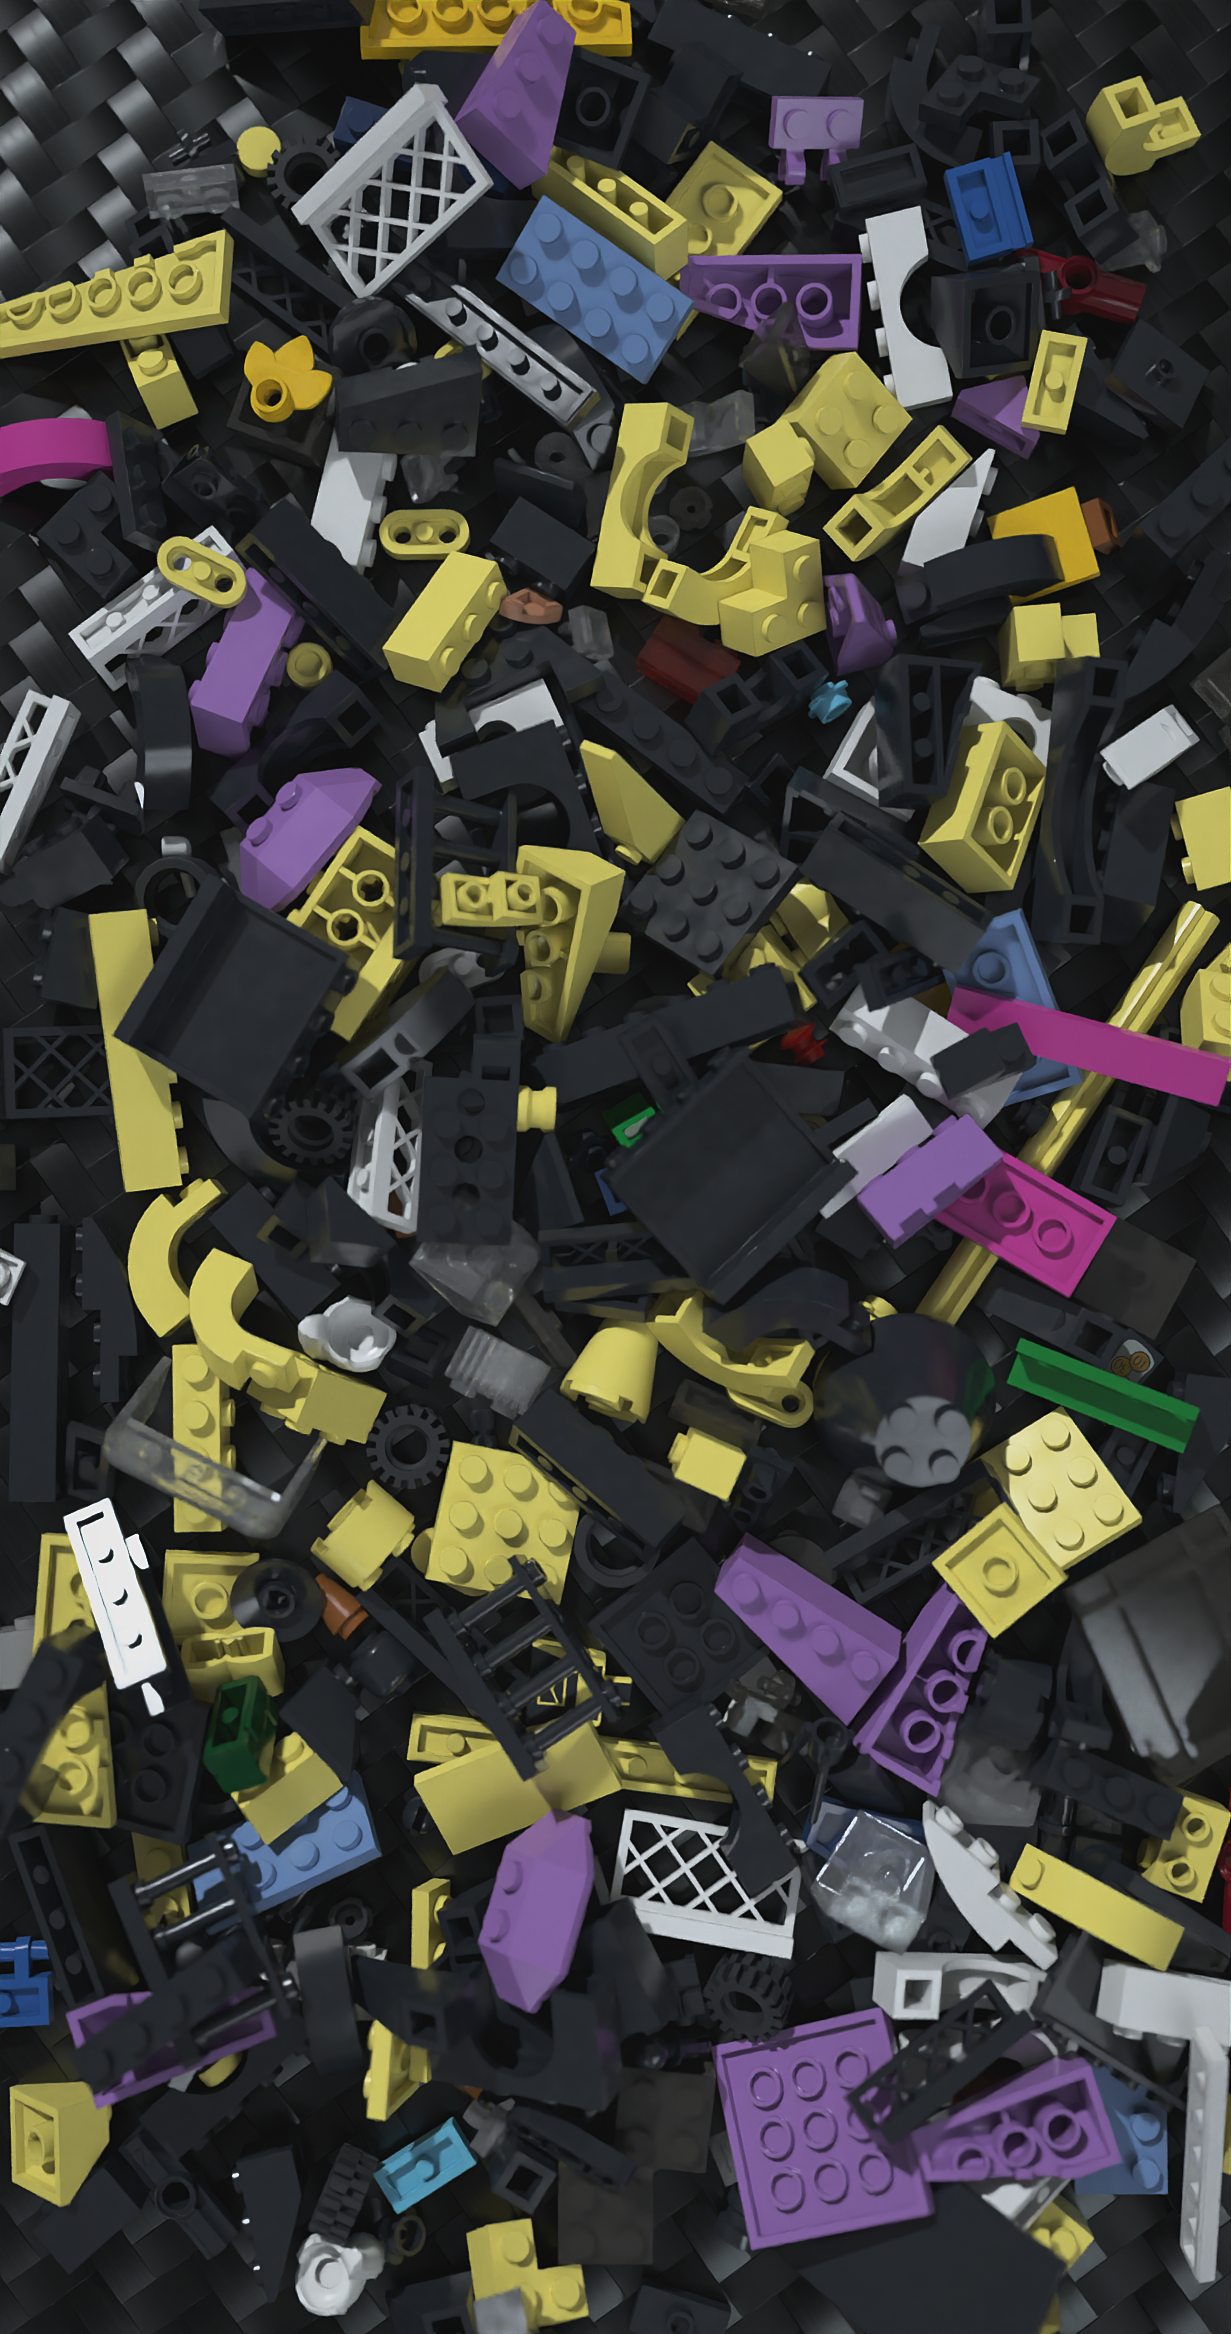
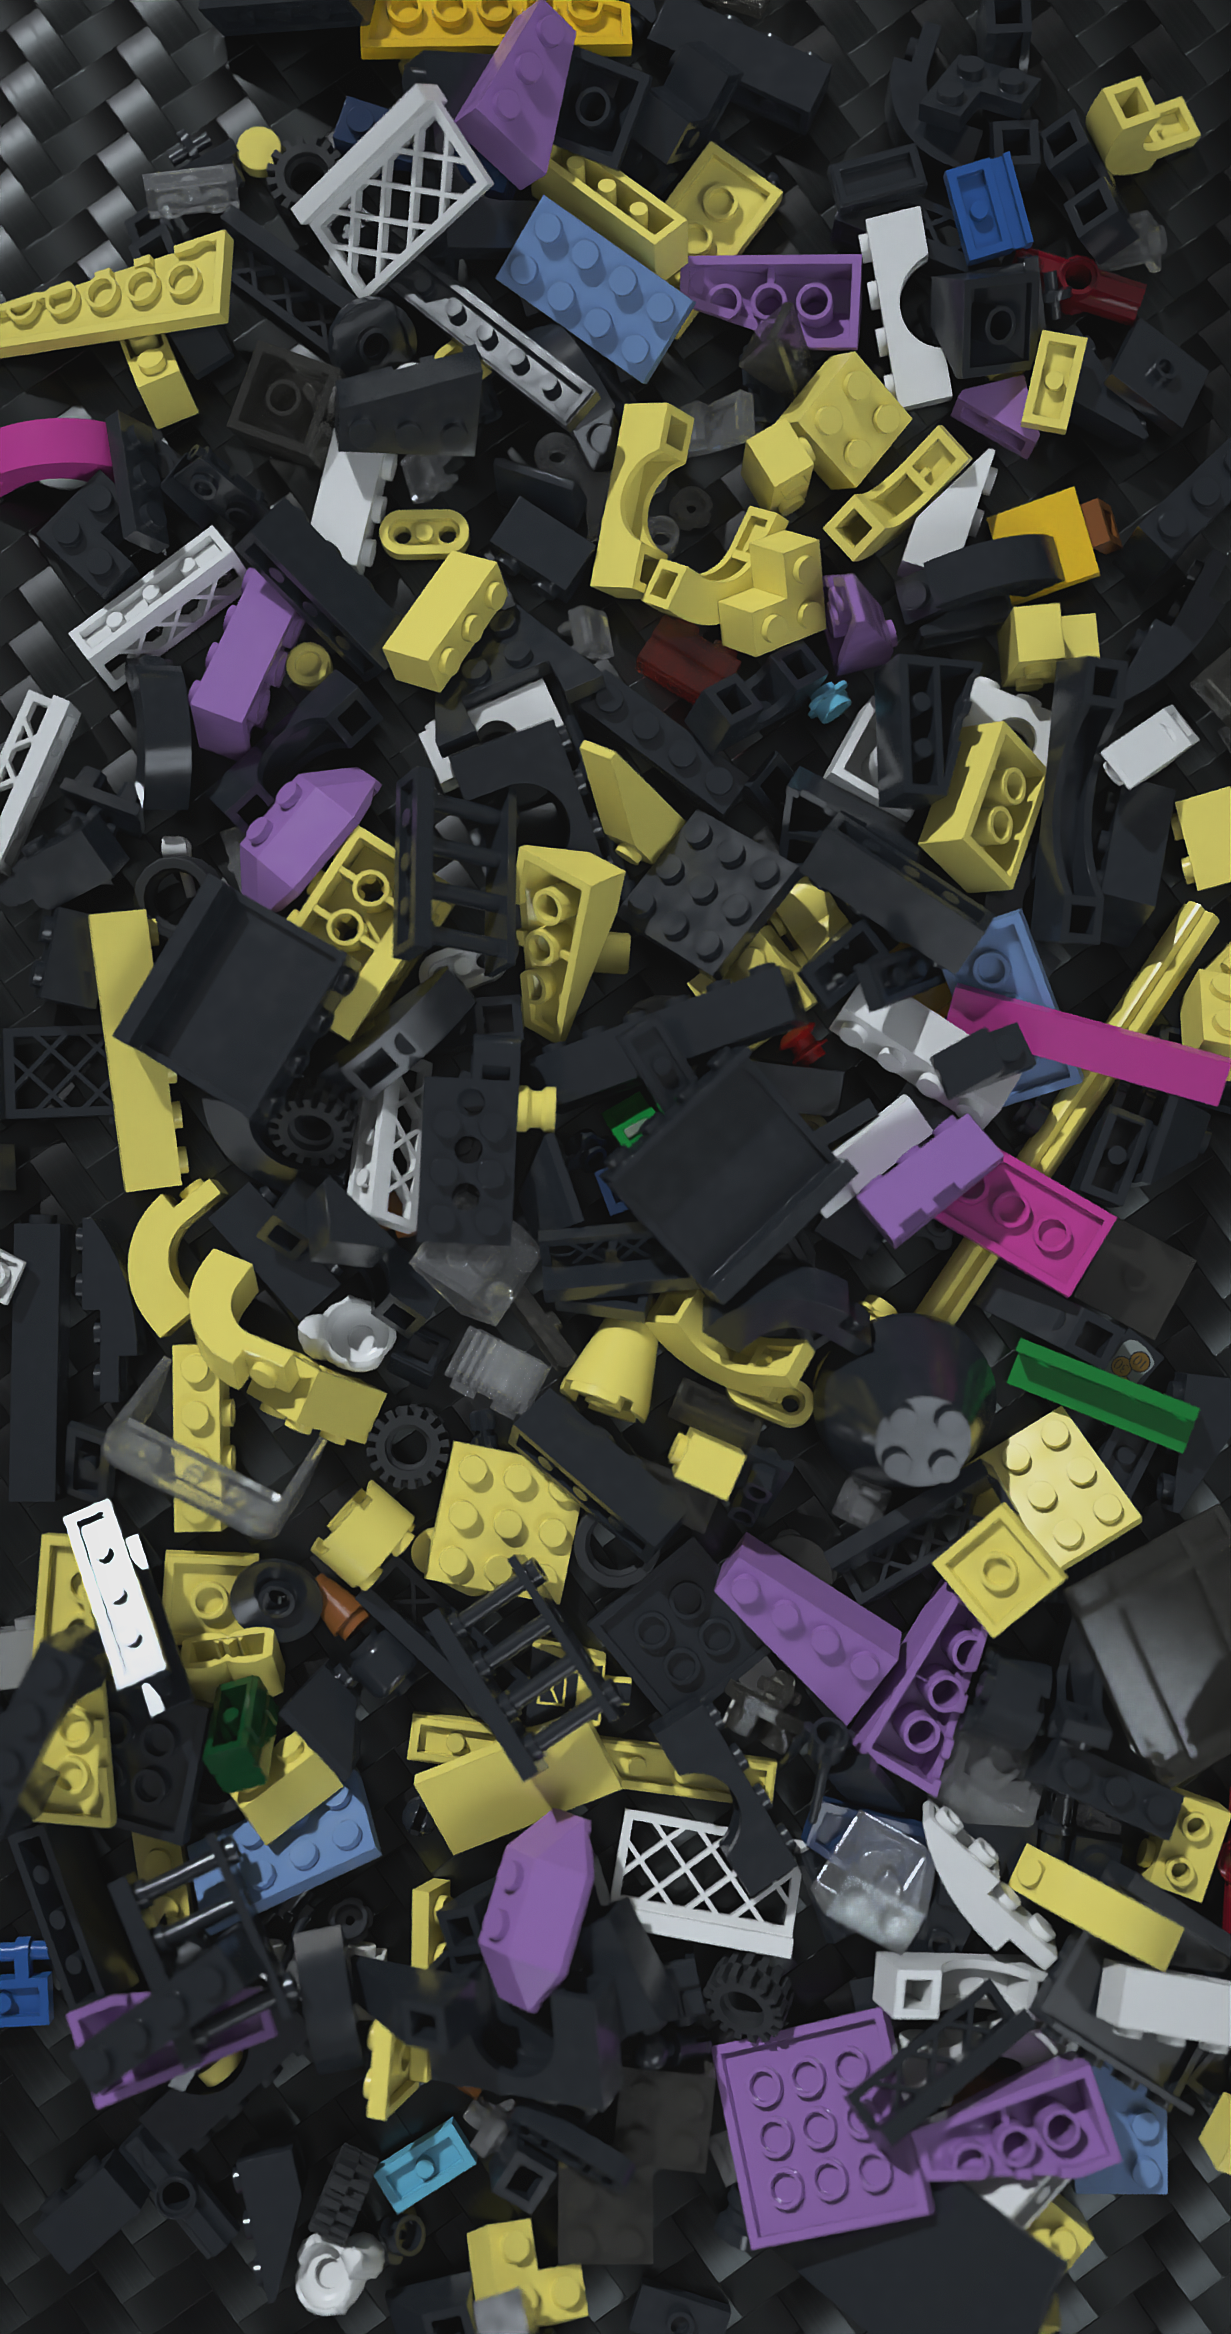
light yellow slope [10,2082,112,2207] -> none
light yellow plate [157,536,248,608] -> none
yellow plate [244,335,333,423] -> none
light yellow slope [438,871,543,927] -> none
nougat tile [499,587,563,624] -> none
medium lavender plate [769,96,864,185] -> none
white tile [1180,2025,1229,2283] -> none

